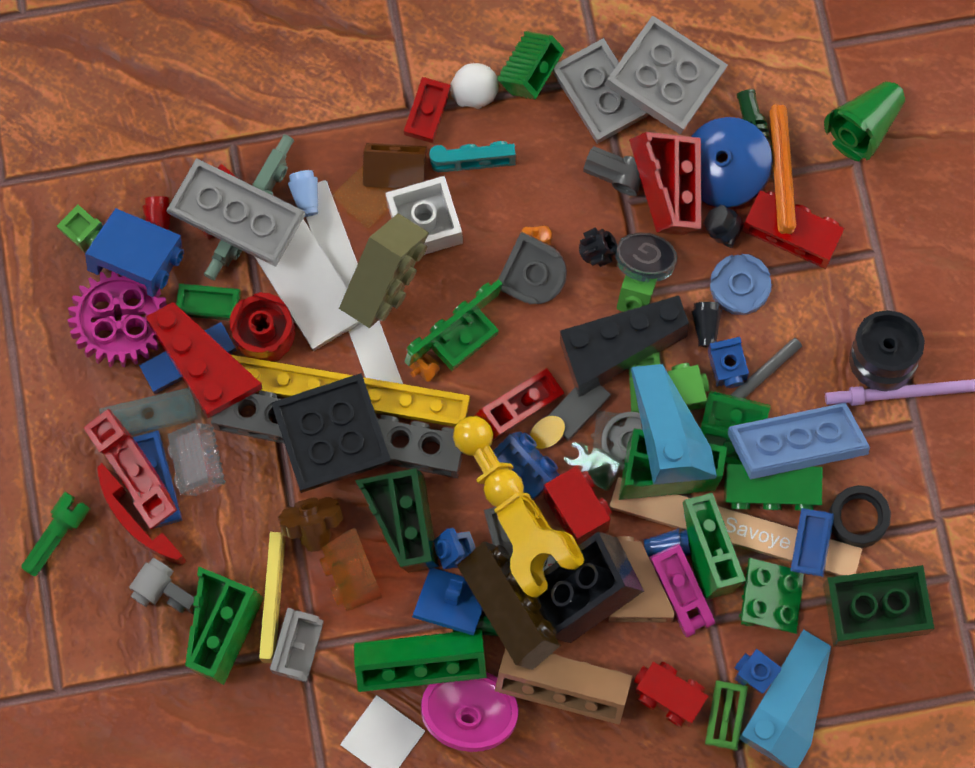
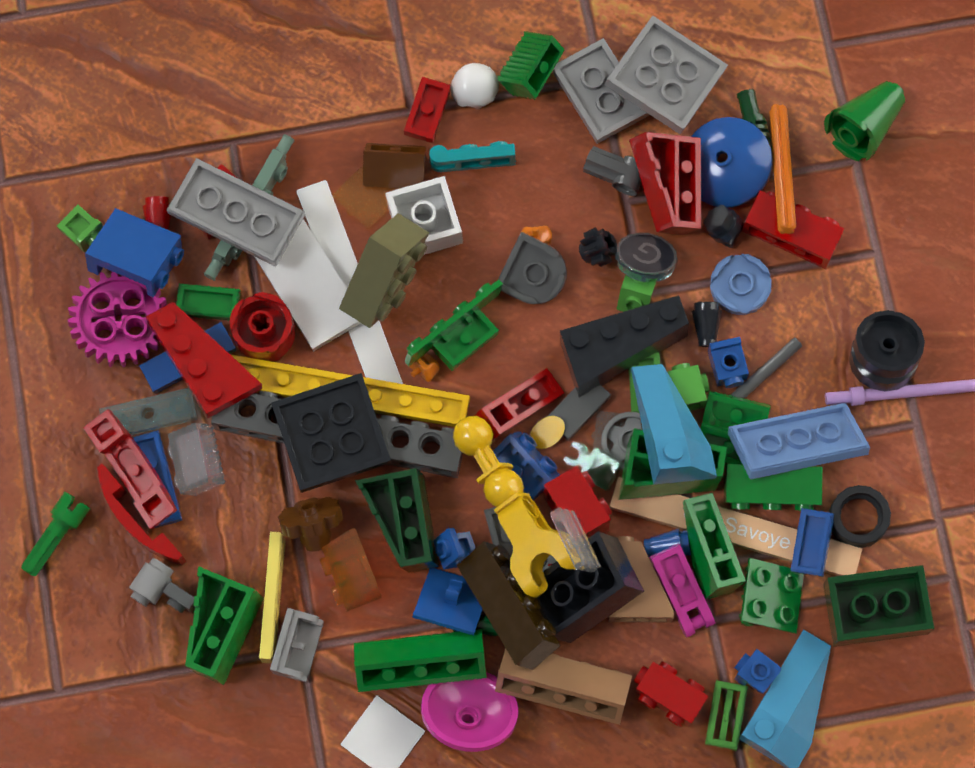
light blue cone [288,170,318,217] -> none
none -> clear tile [550,507,601,572]

